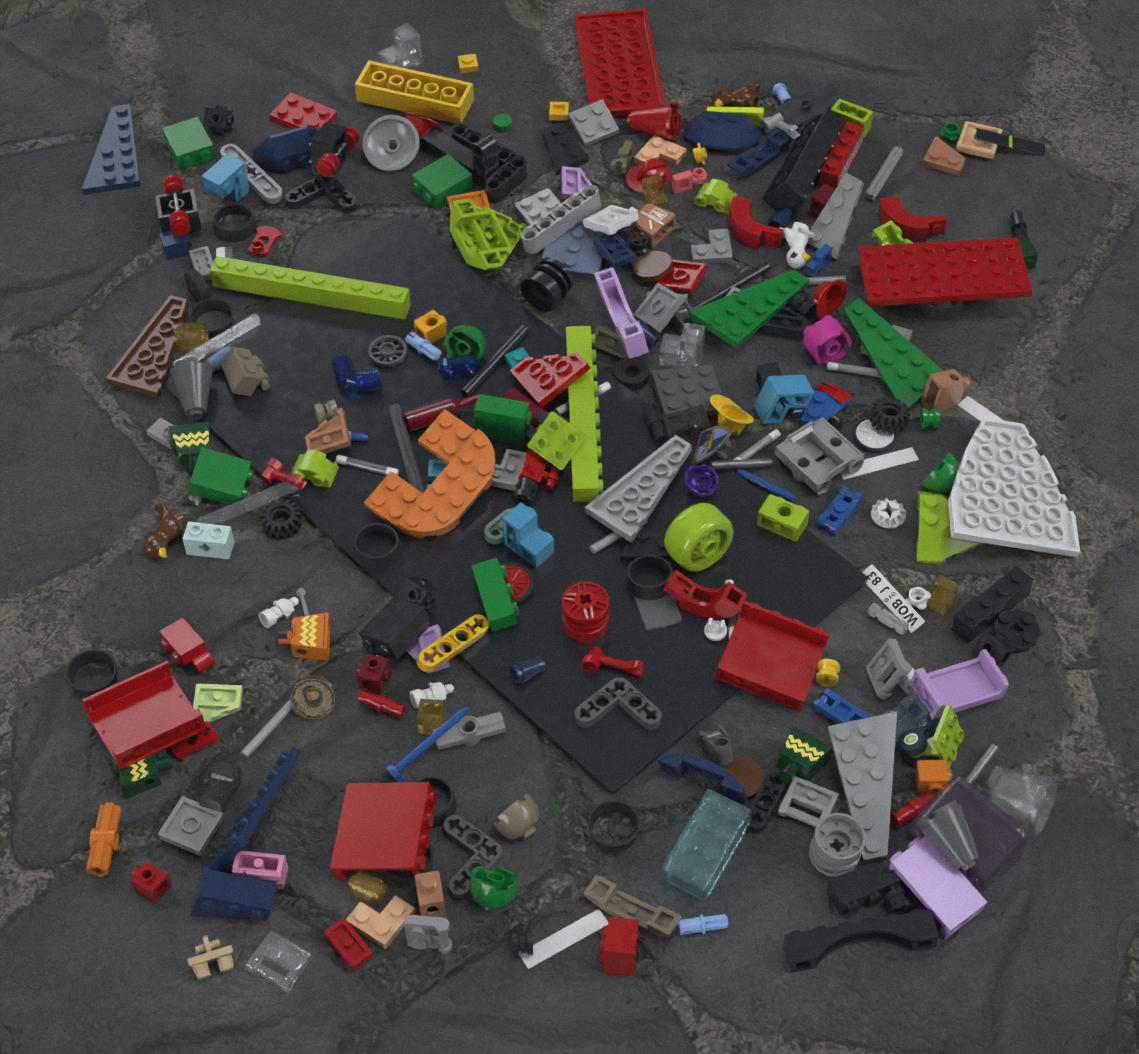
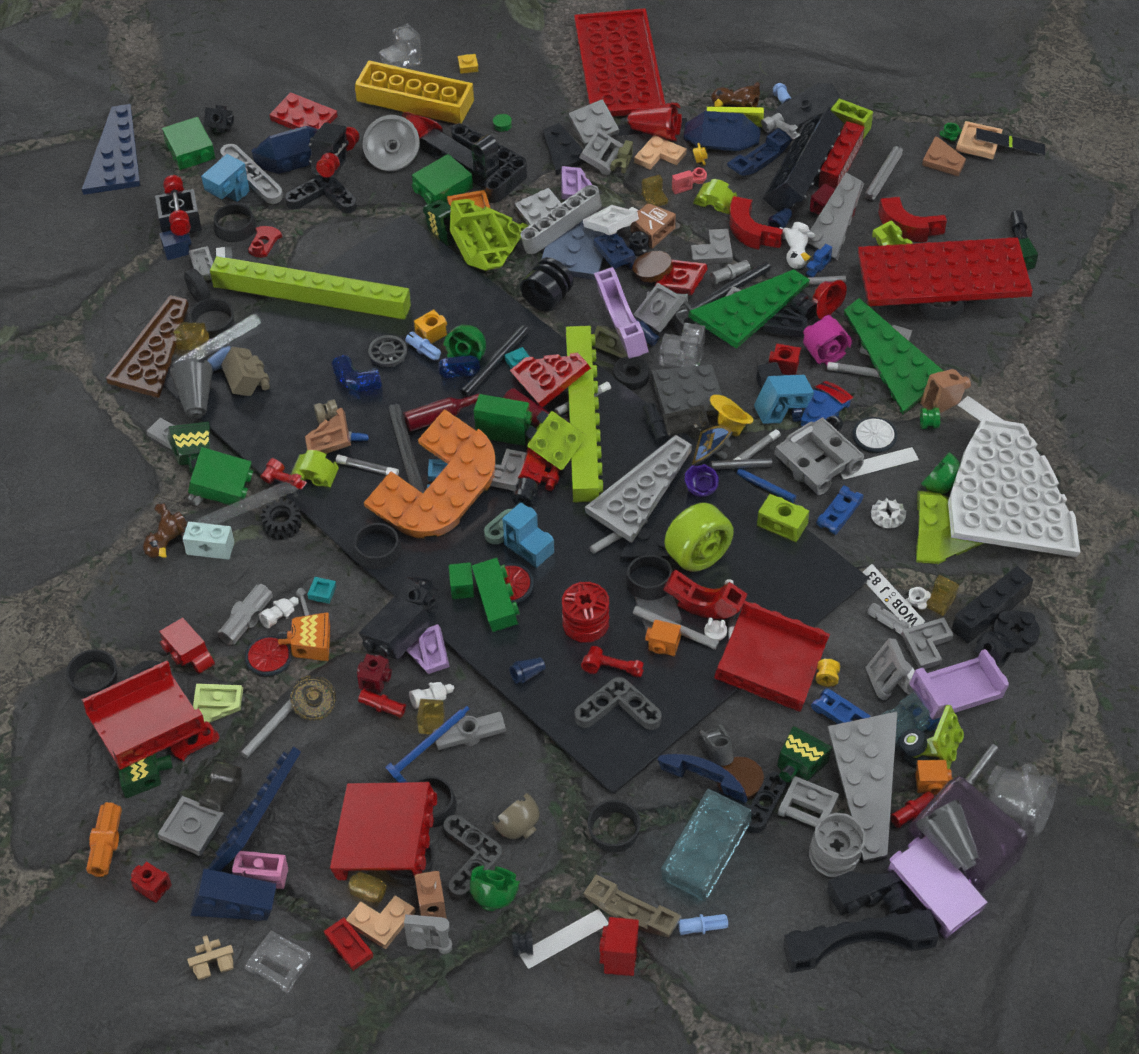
yellow beam [417,615,489,672] -> none
yellow plate [549,102,569,121] -> none
red piece [626,158,671,193] -> none
black tyre [869,397,910,434] -> none
none -> light grey piece [218,584,273,645]
none -> red wheel [245,636,292,676]
none -> teal plate [308,577,337,604]
none -> dark green torso [423,200,455,246]
none -> green panel [449,563,474,599]
none -> light grey plate [579,129,623,176]
none -> light grey bar [633,606,719,650]
none -> orange brick [645,620,681,656]
none -> light grey pin [710,260,750,284]
none -> red brick [769,343,801,375]
none -> light grey plate [901,617,953,669]

